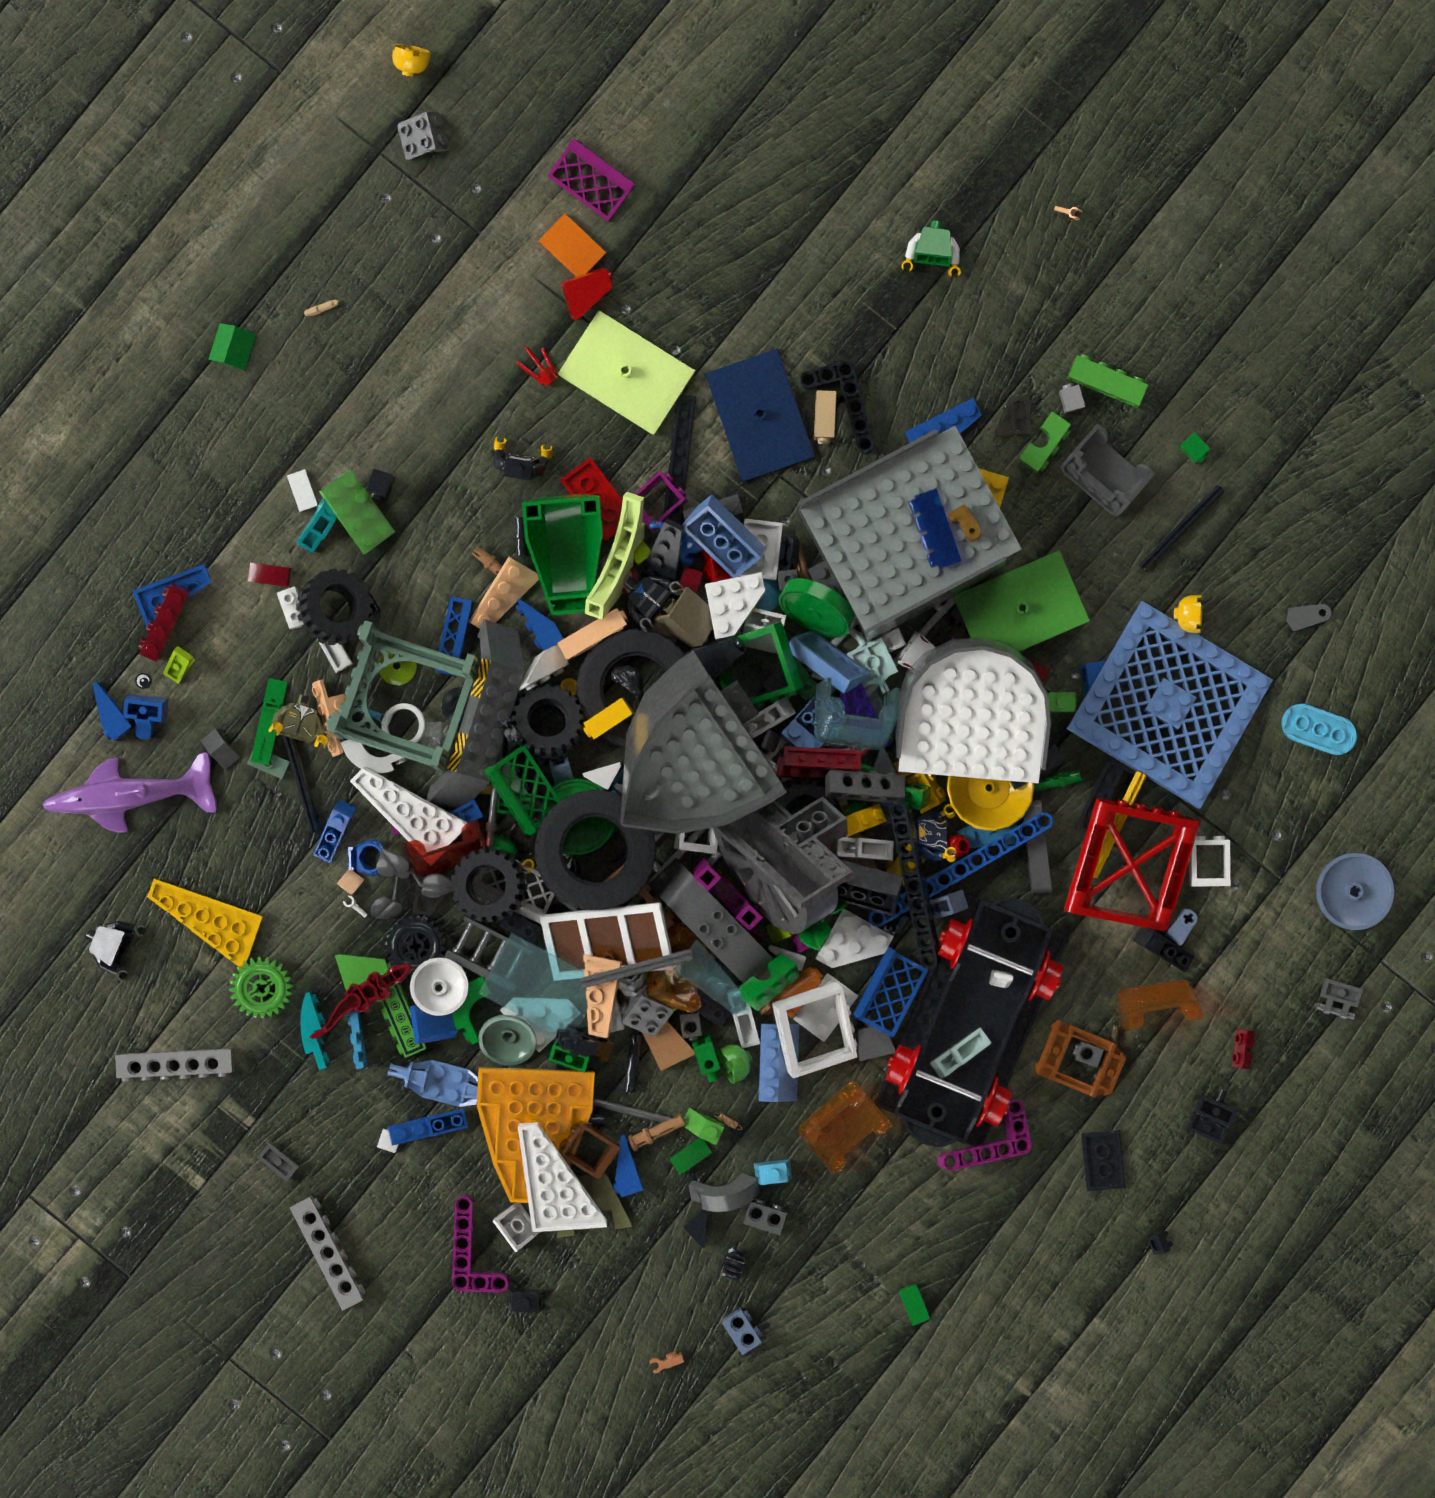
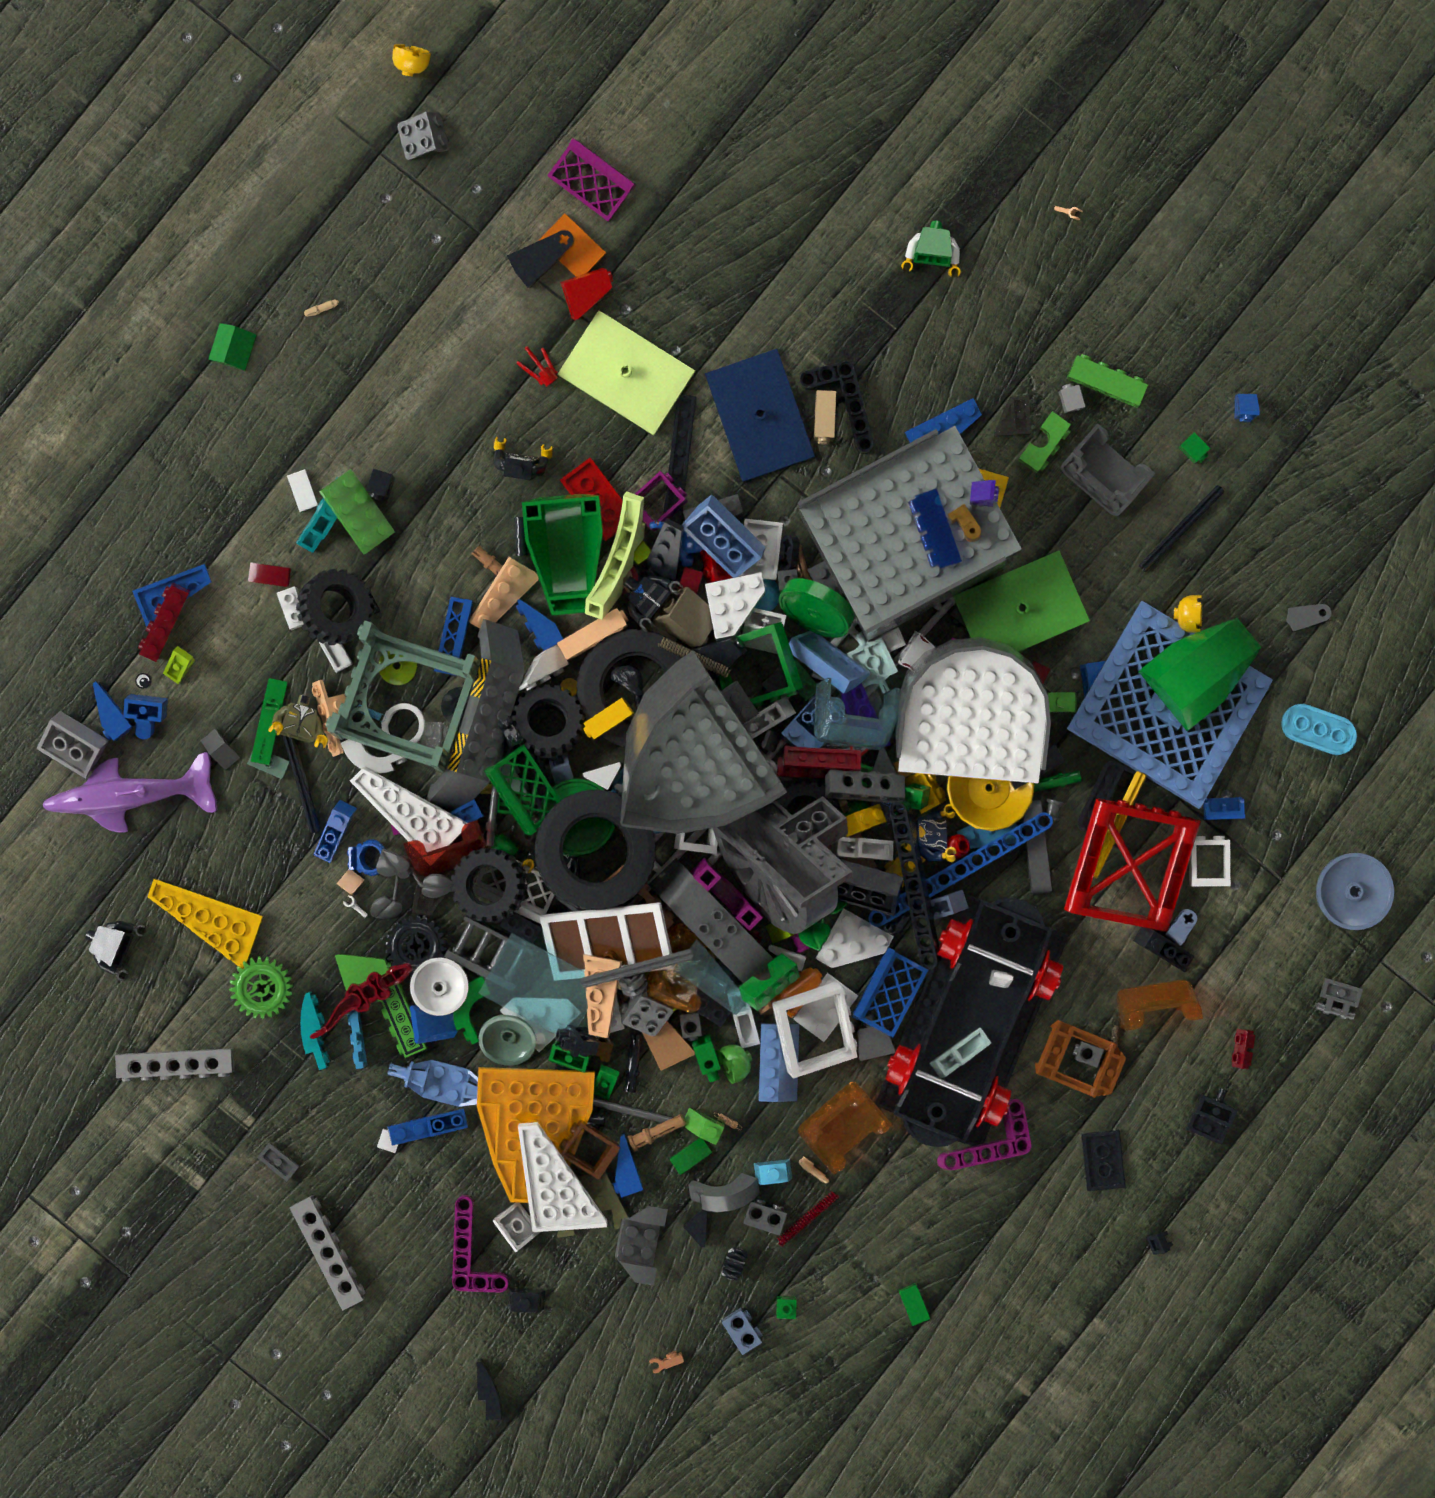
none -> light grey slope [36,711,109,779]
none -> black slope [477,1359,502,1420]
none -> black piece [507,230,575,288]
none -> green slope [593,1065,620,1100]
none -> dark grey piece [615,1206,668,1285]
none -> dark tan piece [658,637,730,678]
none -> green brick [776,1296,797,1319]
none -> dark red piece [777,1191,839,1247]
none -> tan piece [799,1156,829,1183]
none -> dark purple slope [970,480,999,507]
none -> dark grey bush [1043,799,1064,821]
none -> green windscreen [1138,618,1262,731]
none -> blue hinge [1203,797,1245,820]
none -> blue slope [1234,394,1260,423]

